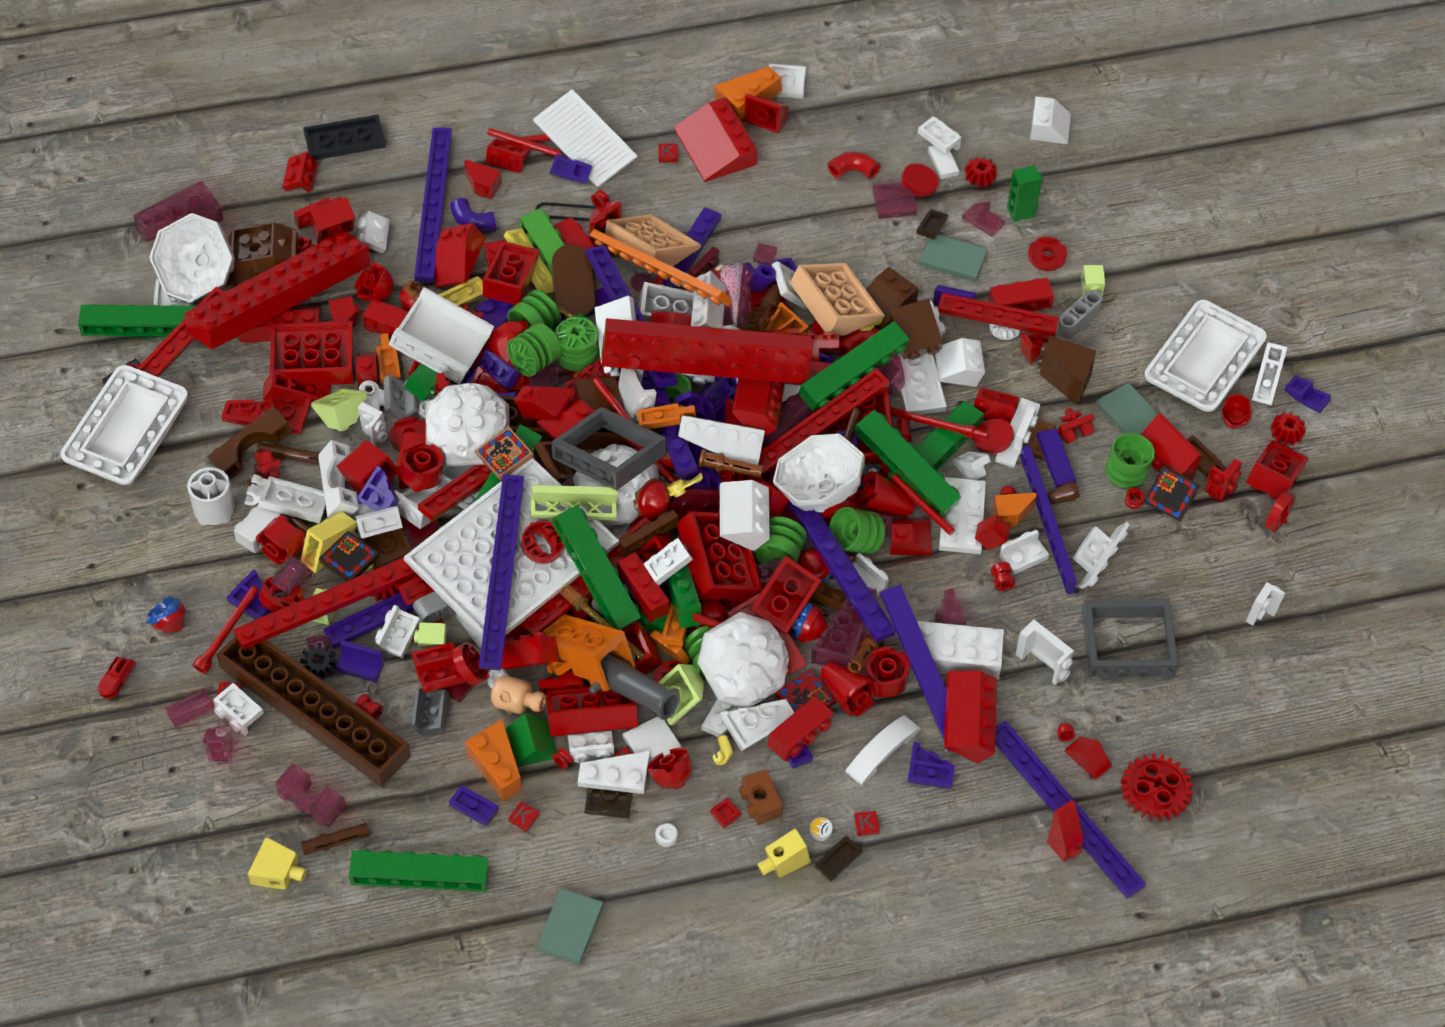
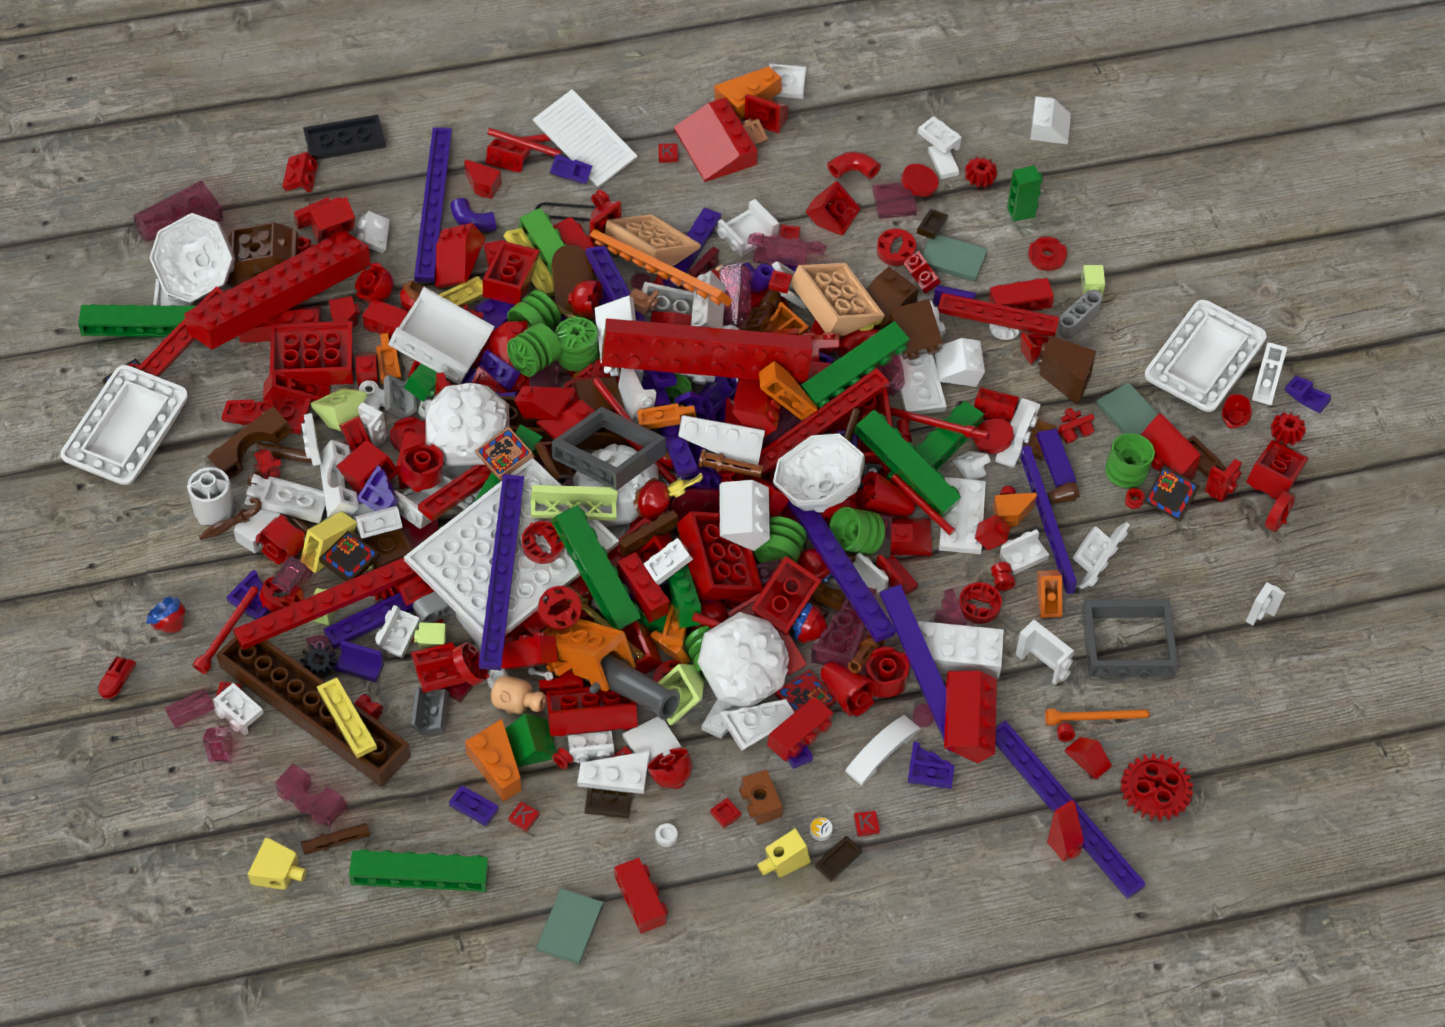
light yellow arm [713,735,733,765] -> none
clear pink slope [962,201,1005,237] -> none
none -> reddish brown piece [199,497,262,540]
none -> white plate [301,413,321,466]
none -> light yellow plate [317,677,377,758]
none -> red slope [339,416,372,453]
none -> white hinge [528,667,553,680]
none -> red piece [537,586,582,631]
none -> red cylinder [568,280,603,320]
none -> red brick [614,857,668,934]
none -> nougat bracket [629,288,659,316]
none -> white panel [717,199,779,257]
none -> nougat bracket [742,119,768,146]
none -> clear pink bracket [747,232,827,266]
none -> orange slope [759,361,817,421]
none -> red tile [768,270,792,294]
none -> red tile [779,225,800,246]
none -> red slope [805,181,861,236]
none -> red panel [876,554,918,596]
none -> red piece [877,229,916,266]
none -> red slope [903,251,941,294]
none -> clear pink tile [912,704,934,727]
none -> red piece [958,582,1002,624]
none -> orange slope [1037,570,1062,618]
none -> orange piece [1045,708,1150,726]

